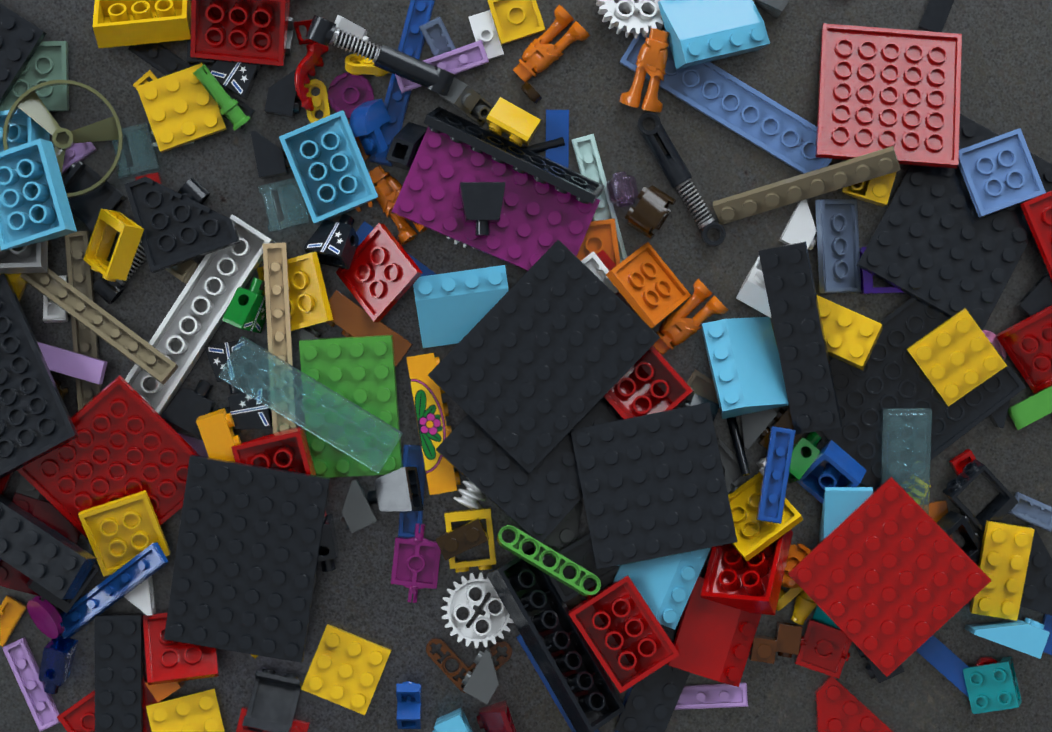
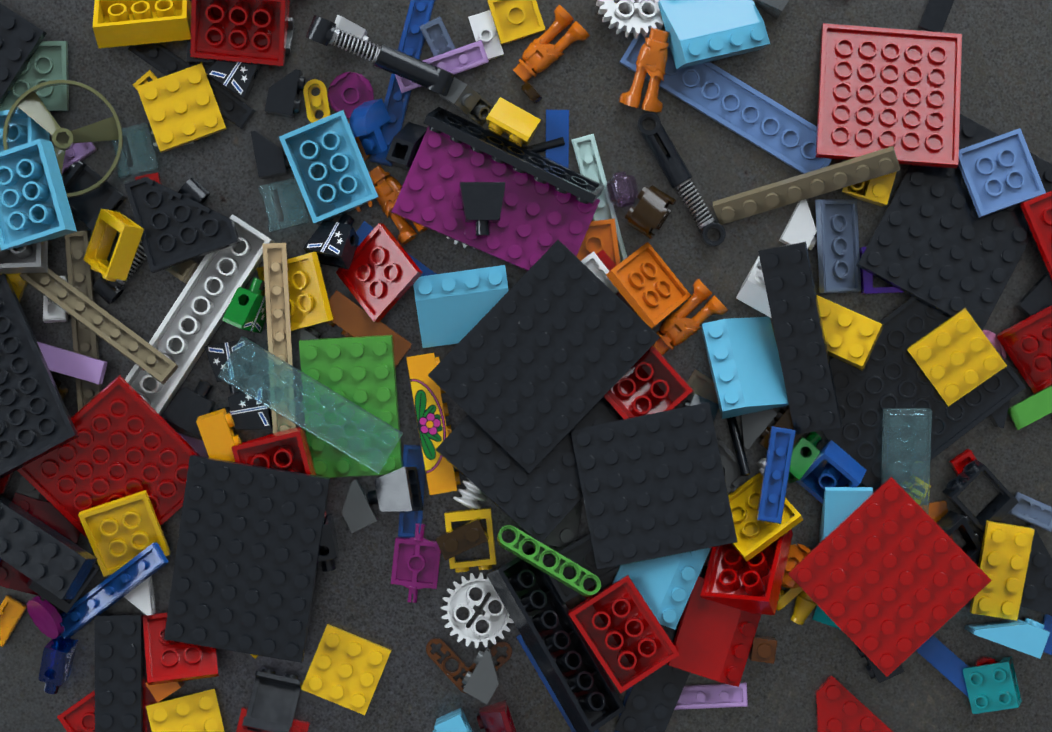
lavender tile [2,637,61,732] -> none
bright green pin [193,64,251,131] -> none
red piece [294,19,329,111] -> none
yellow plate [345,53,389,76] -> none
blue brick [396,681,422,729] -> none
reddish brown brick [775,621,803,658] -> none
red plate [794,619,852,679] -> none

